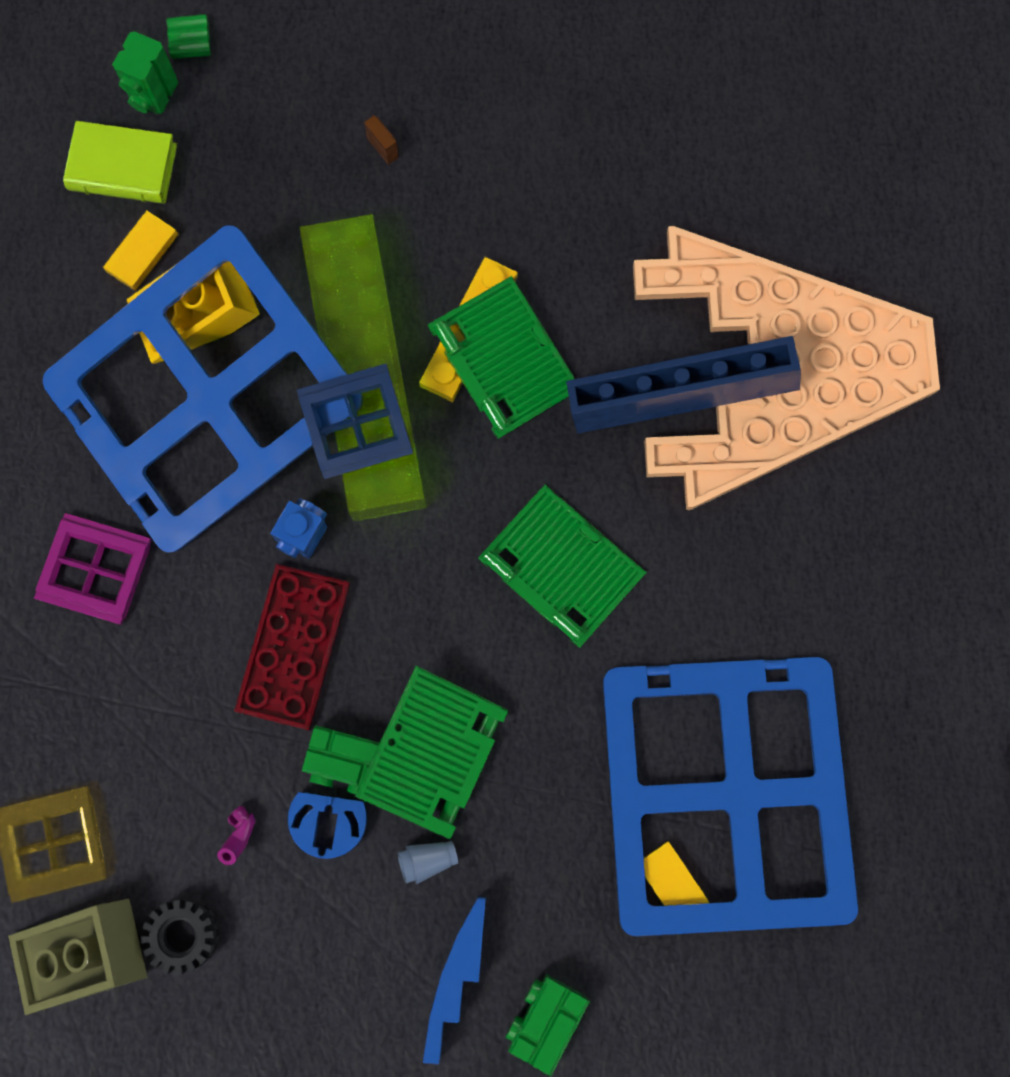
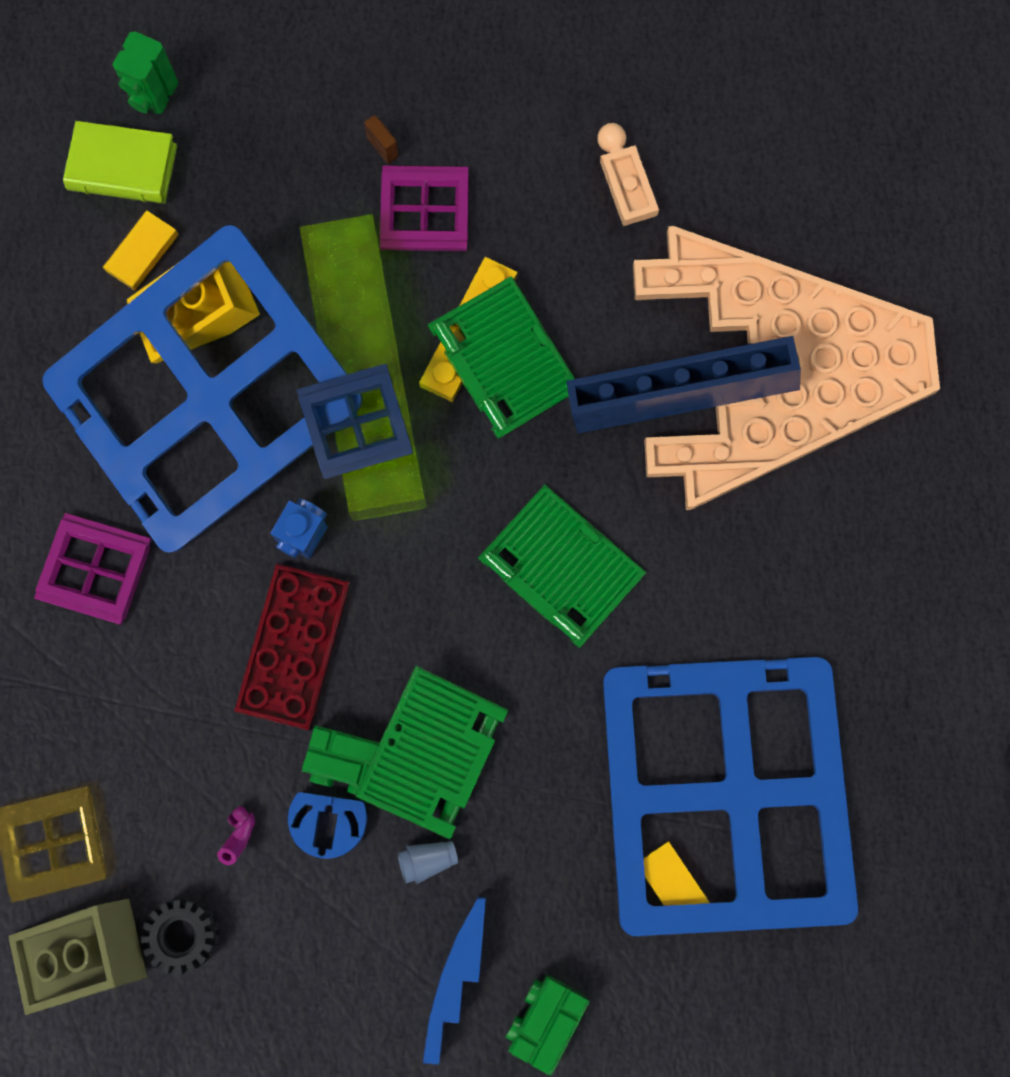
green piece [166,14,211,59] -> none
none -> magenta piece [380,166,469,251]
none -> light nougat plate [598,123,659,226]

